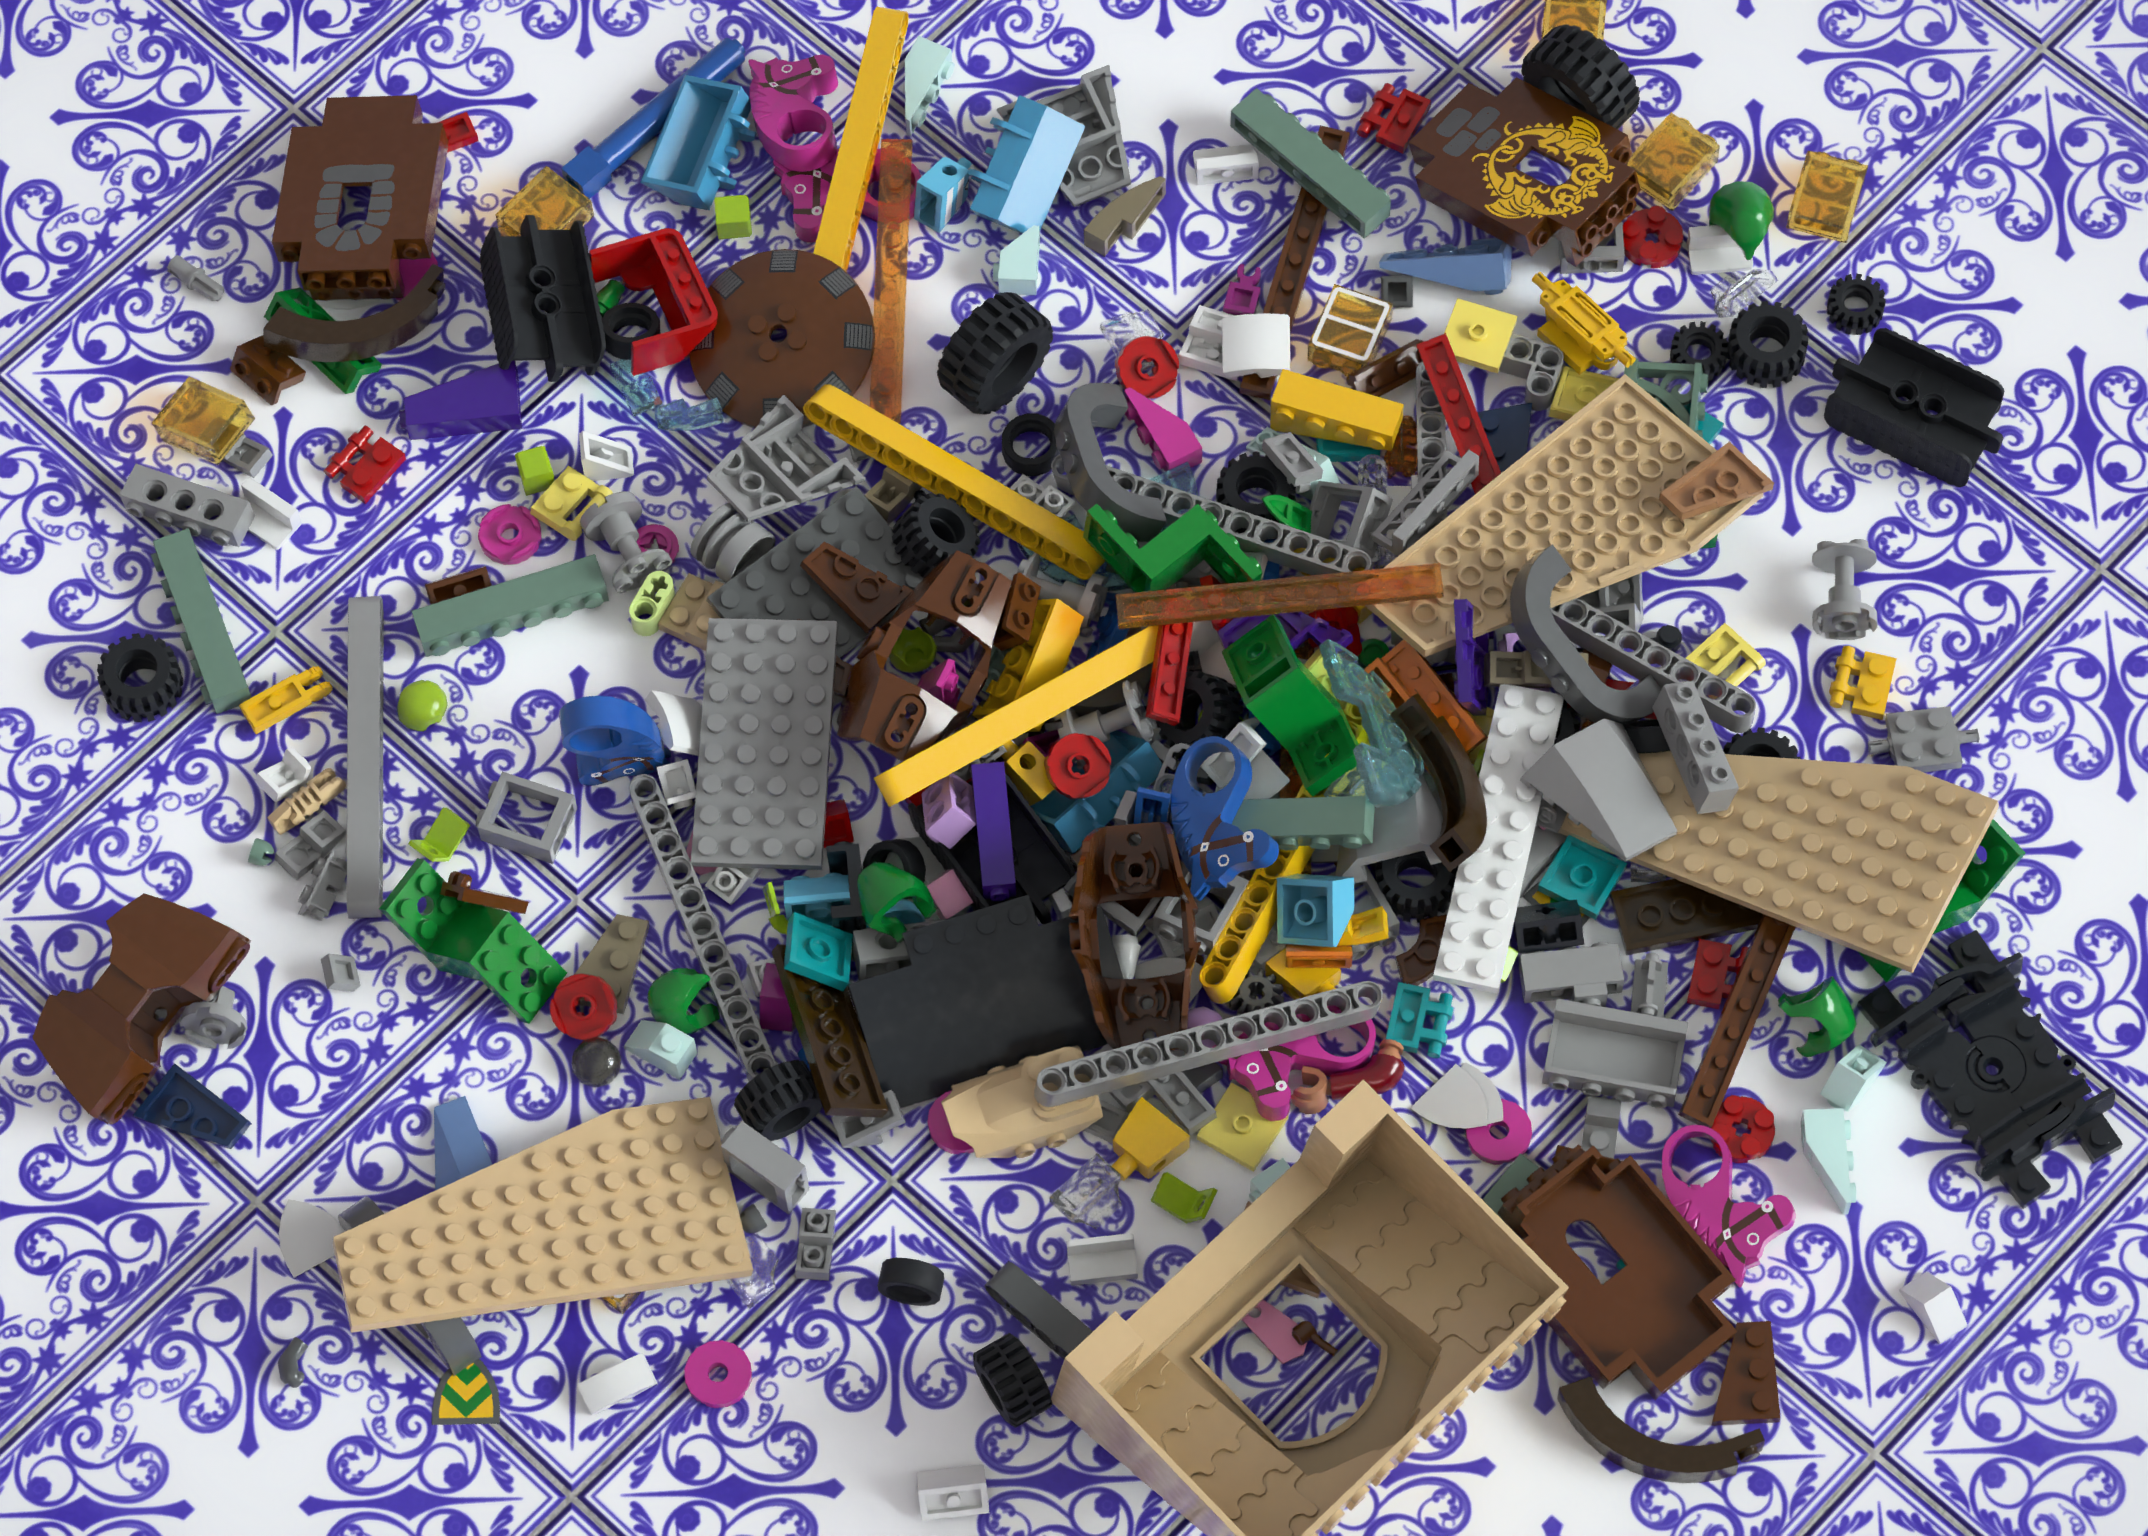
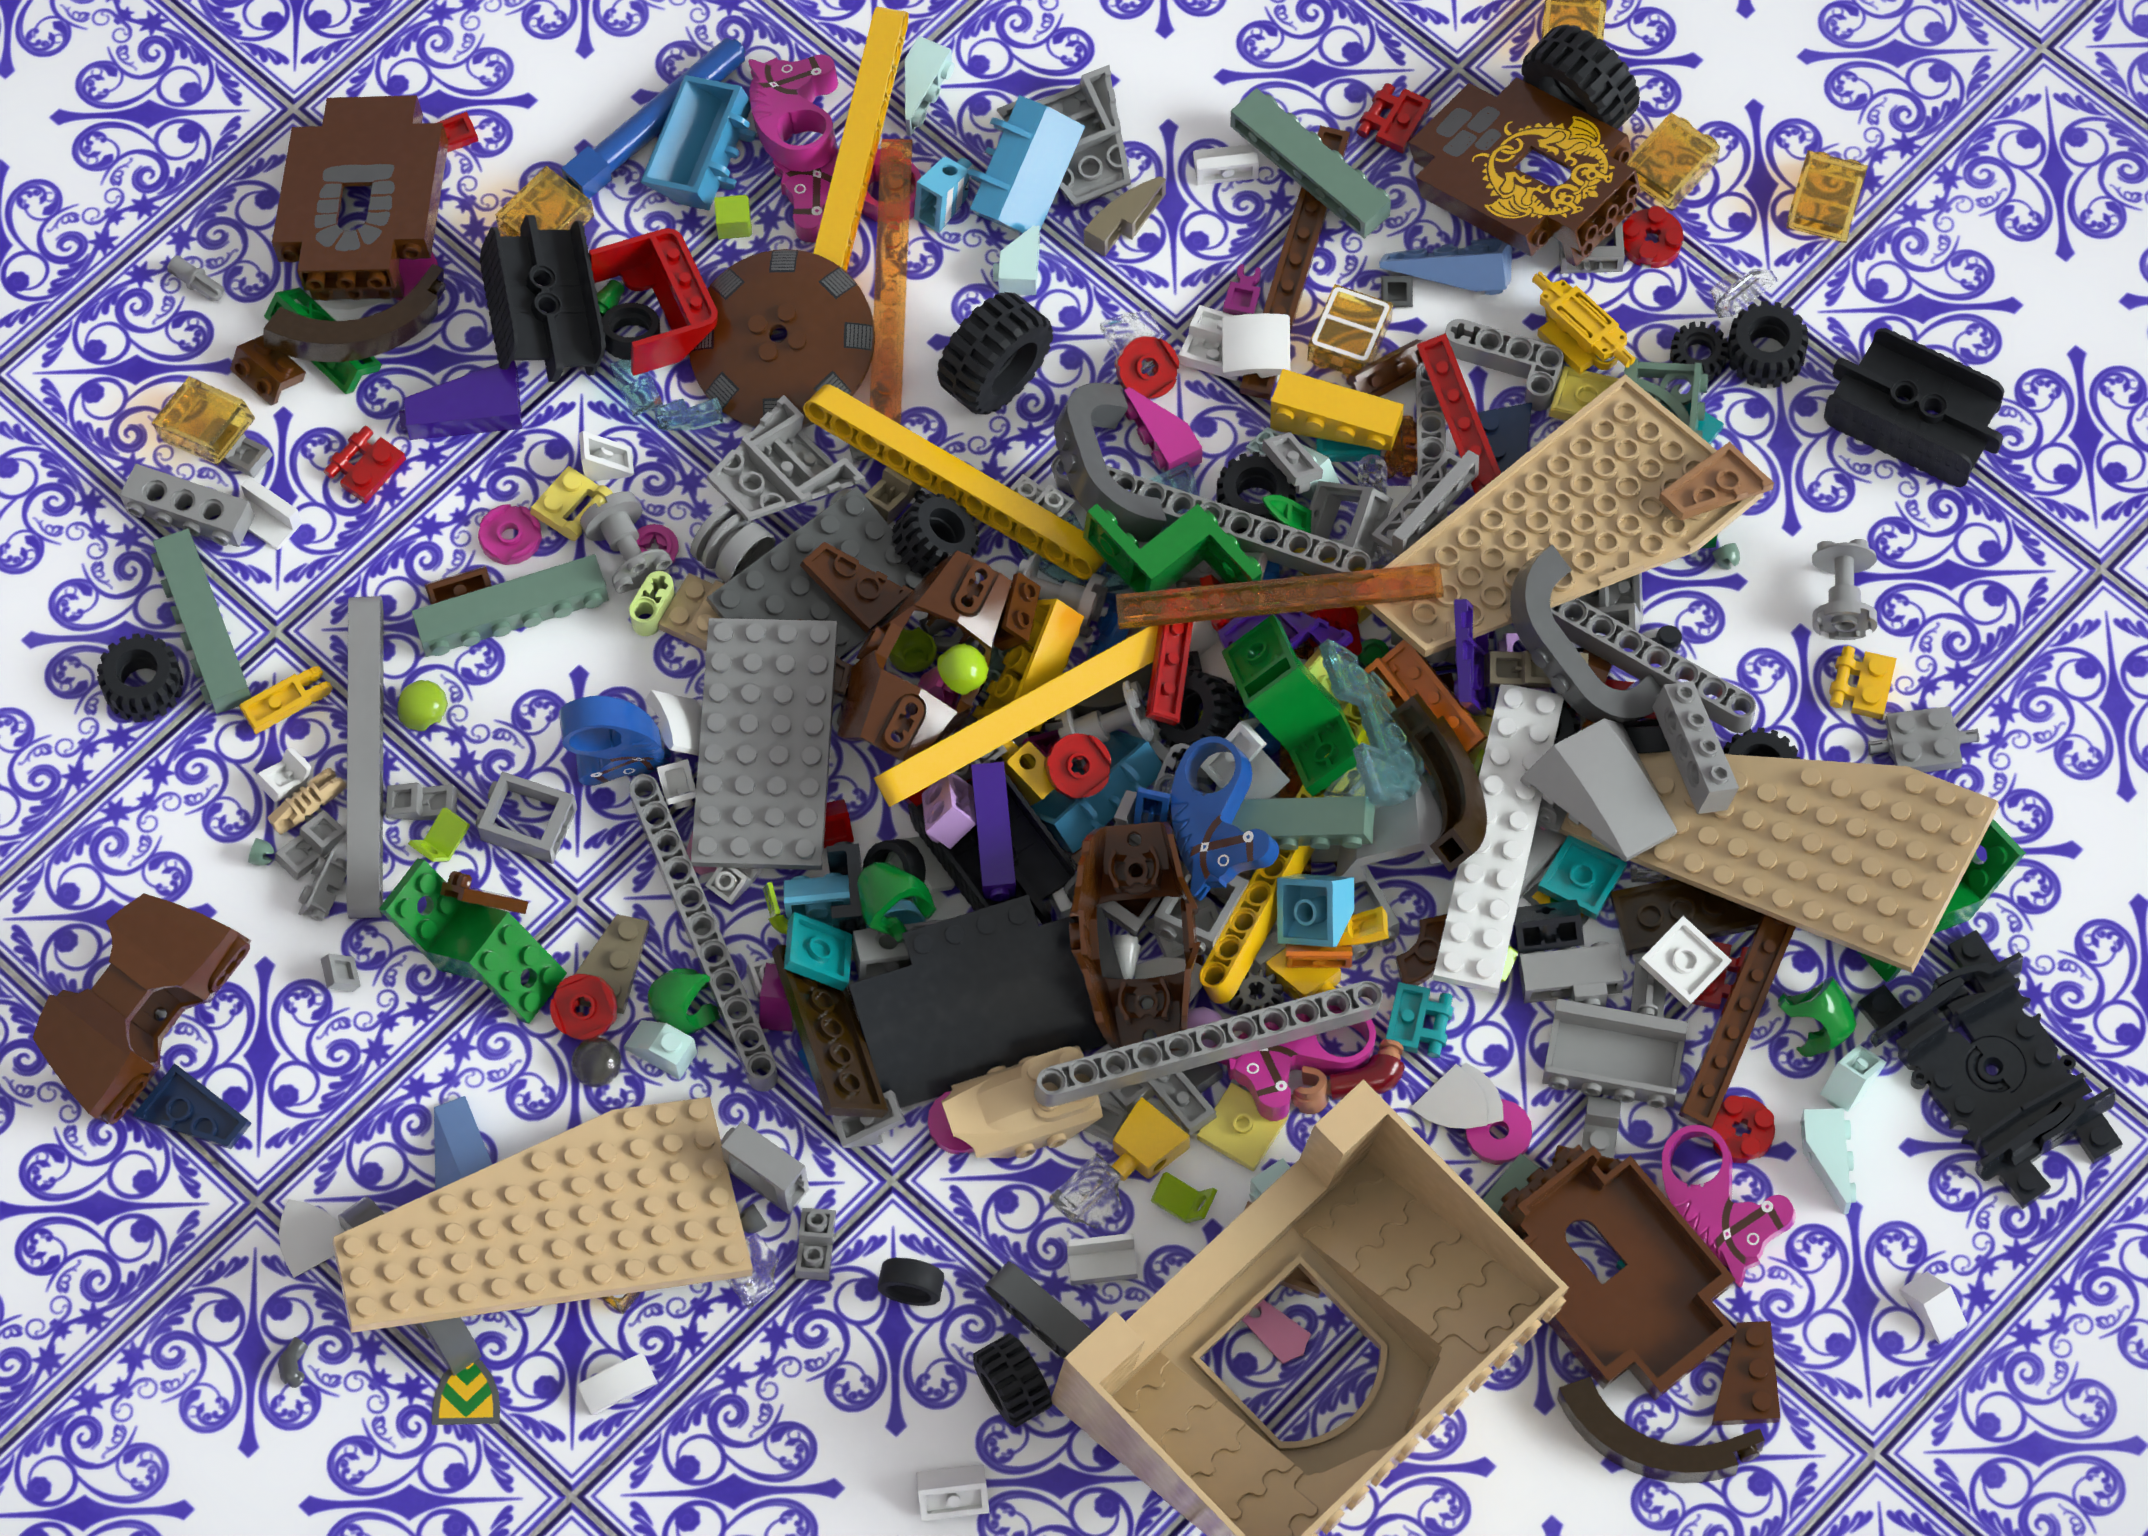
light grey tile [180,986,248,1049] -> none
lime piece [515,446,555,496] -> none
dark pink tile [684,1340,752,1408] -> none
black tyre [734,1060,823,1141] -> none
bright pink panel [927,869,974,920] -> none
black tyre [1001,413,1060,476] -> none
reddish brown hand [1292,1321,1338,1357] -> none
black tyre [1375,851,1458,923] -> none
light yellow plate [1444,298,1517,374] -> none
light yellow plate [1686,623,1766,699] -> none
white panel [1687,225,1753,275] -> none
green piece [1709,181,1774,261] -> none
black tyre [1827,273,1886,335] -> none
none -> light grey slope [386,782,458,820]
none -> lime hair [937,643,989,695]
none -> white plate [1638,916,1732,1008]
none -> sand green hinge [1712,543,1740,570]

